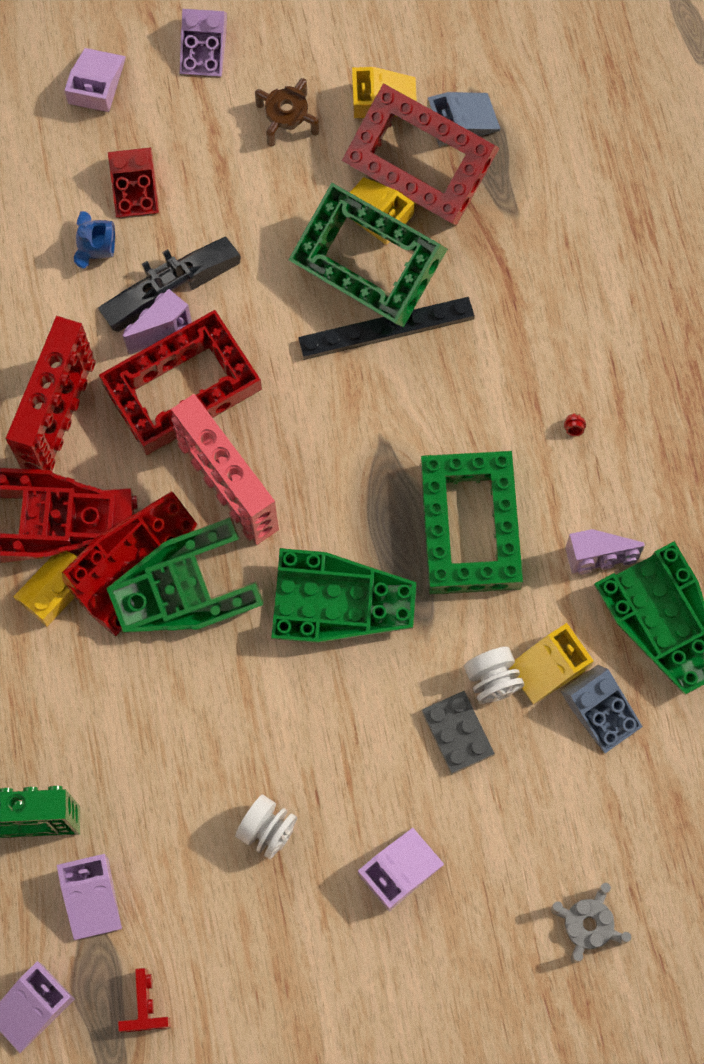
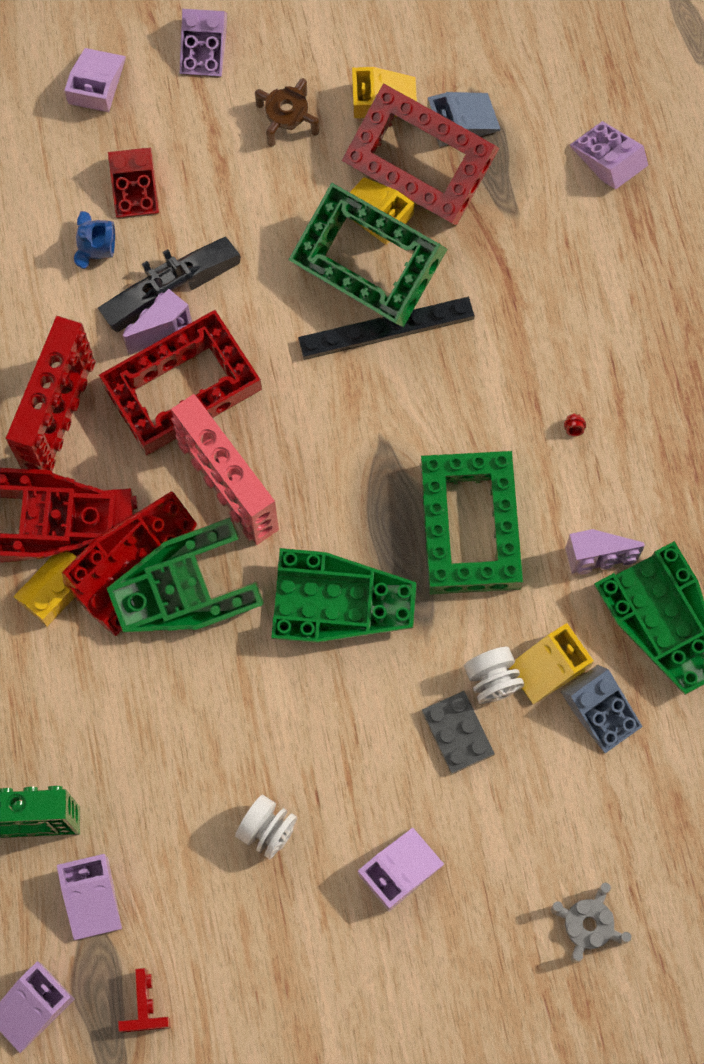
none -> lavender slope [570,121,648,189]

